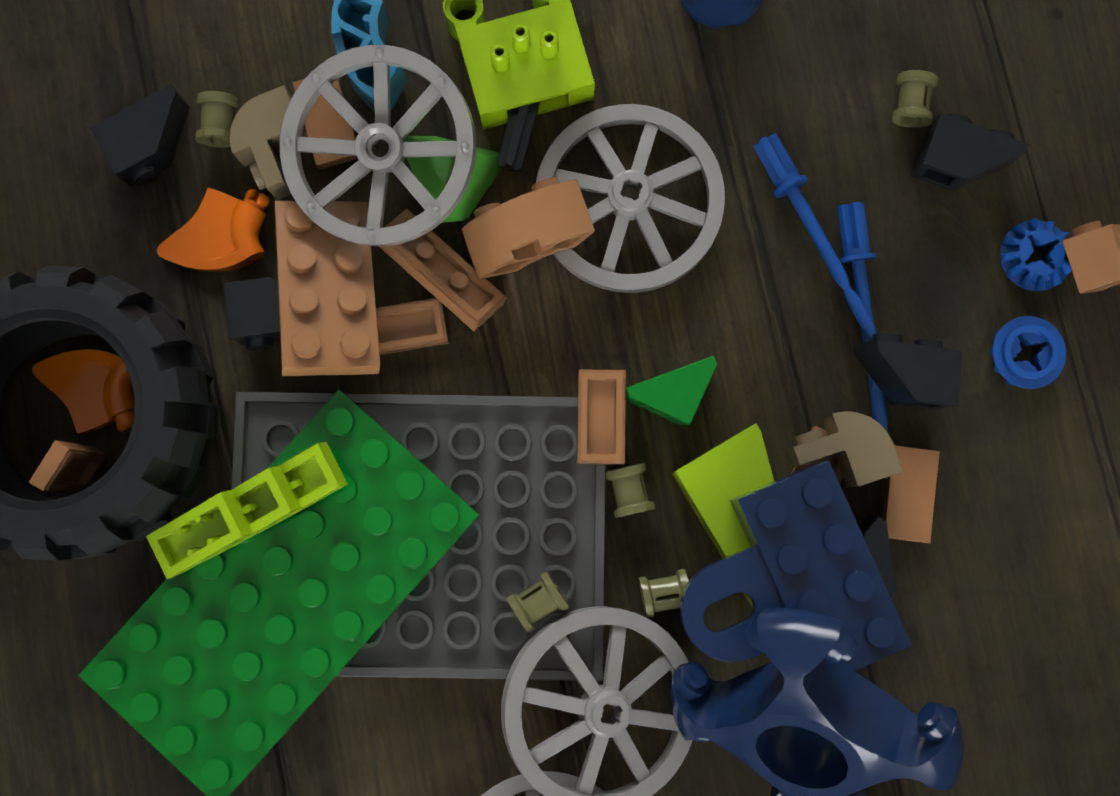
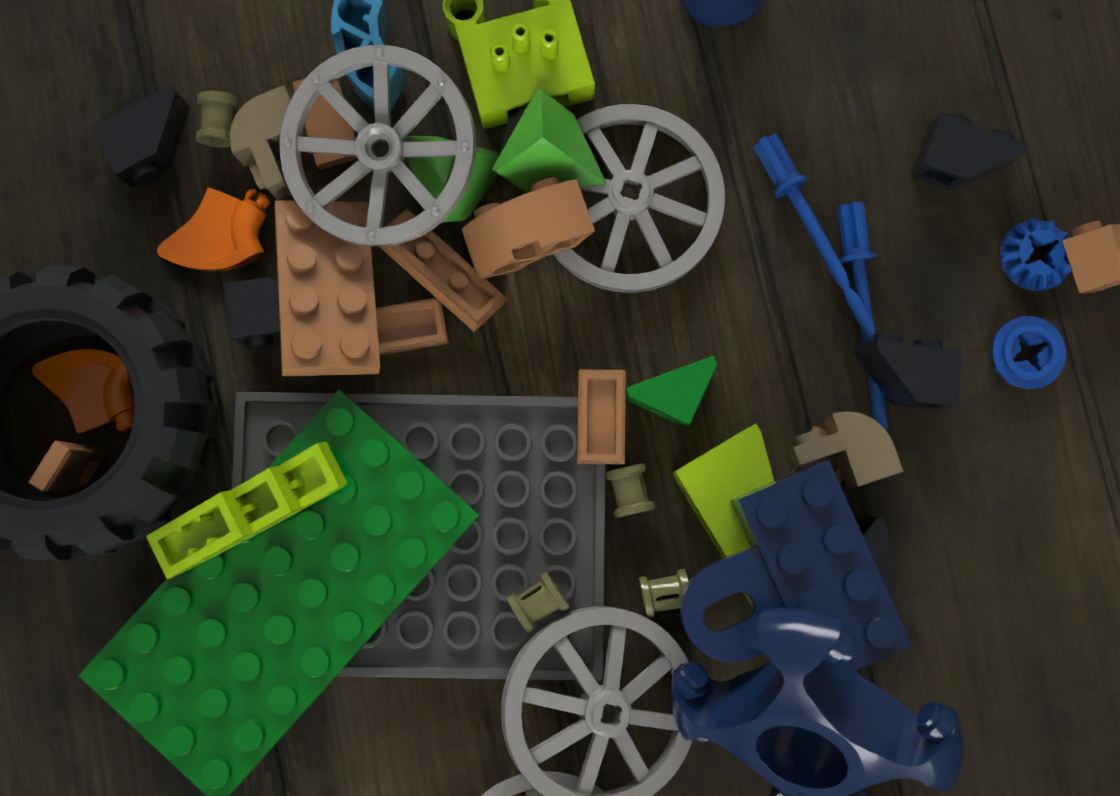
medium nougat tile [882,445,940,544] -> none
olive bush [892,70,938,128] -> none
none -> bright green slope [492,89,607,193]

